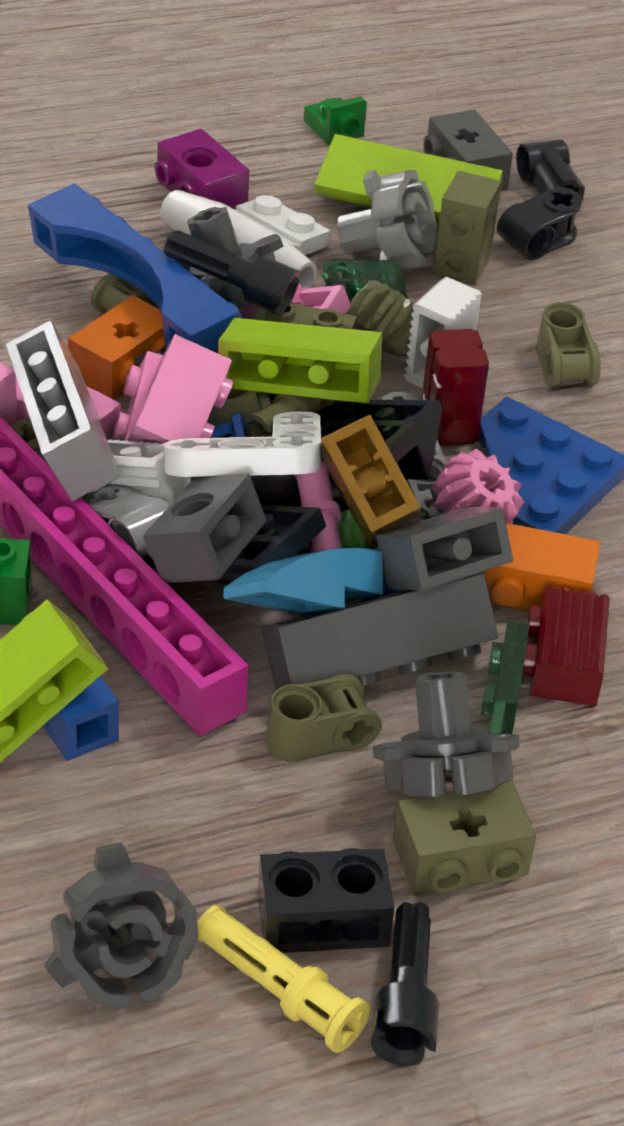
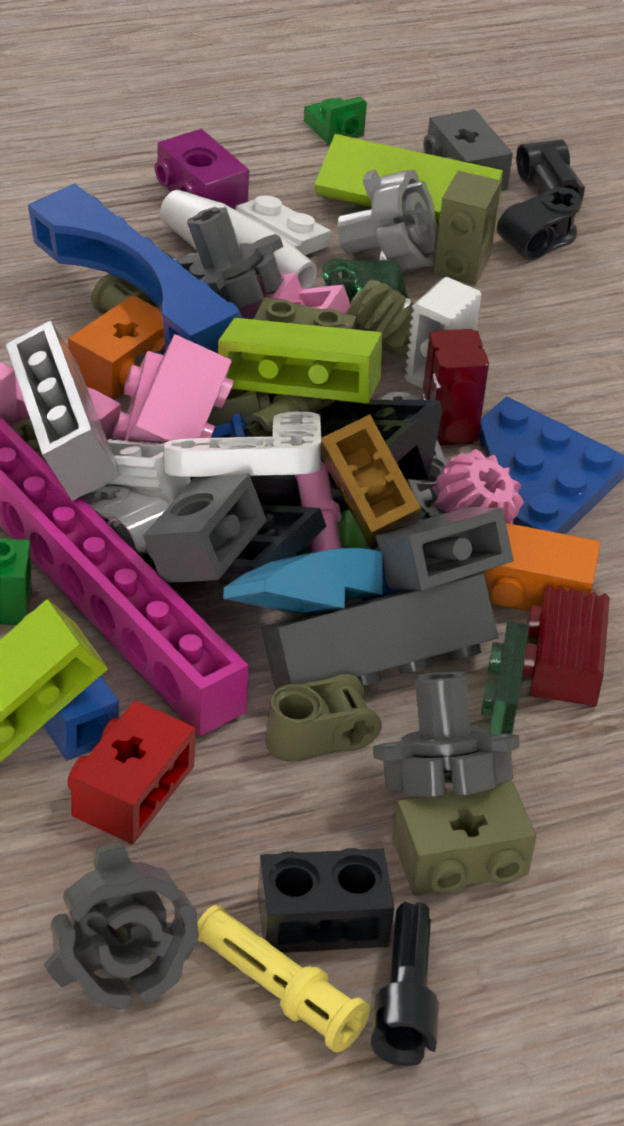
black piece [164,230,300,316] -> none
olive piece [536,302,601,387] -> none
none -> red brick [67,700,196,845]

